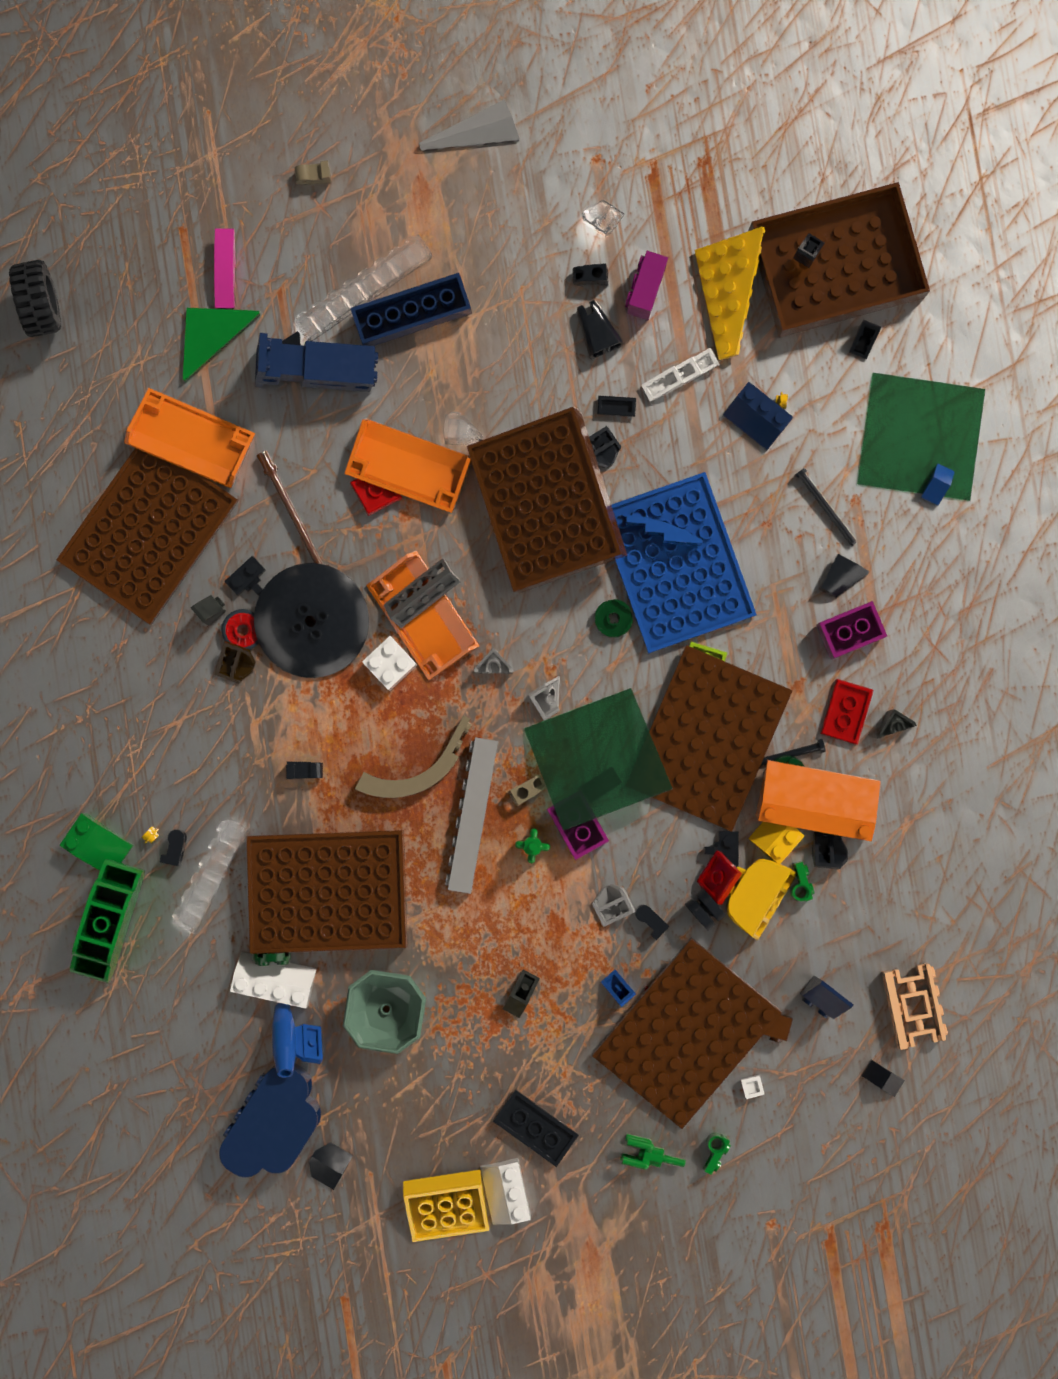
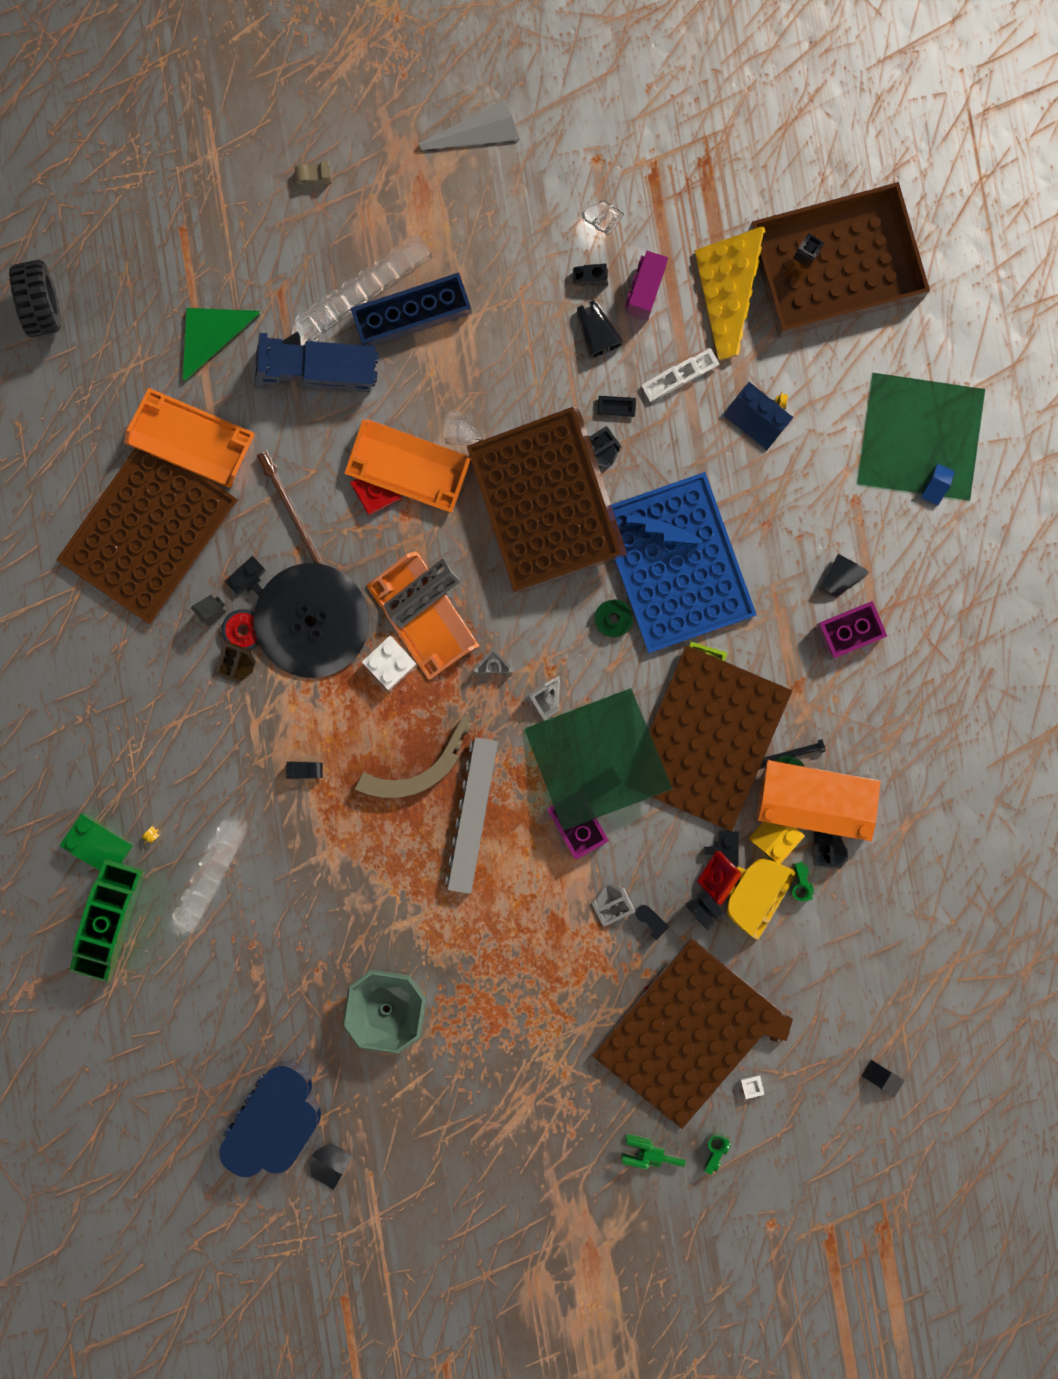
black leg [160,829,187,866] -> none
dark pink slope [214,228,236,308] -> none
white slope [230,952,317,1008] -> none
reddish brown container [246,830,408,954] -> none
dark green plate [252,952,291,966] -> none
blue plate [272,1003,323,1078] -> none
yellow slope [403,1170,489,1242] -> none
white slope [480,1158,531,1225] -> none
black plate [493,1089,579,1167] -> none
pearl dark grey slope [503,969,540,1018] -> none
dark tan leg [508,774,548,806] -> none
green plant [515,828,550,864] -> none
blue slope [601,970,636,1007] -> none
black bar [794,467,856,546] -> none
dark blue slope [800,976,854,1019] -> none
red tile [820,679,874,745] -> none
black slope [849,320,881,359] -> none
pearl dark grey slope [876,709,917,739] -> none
light nougat fence [881,962,948,1050] -> none

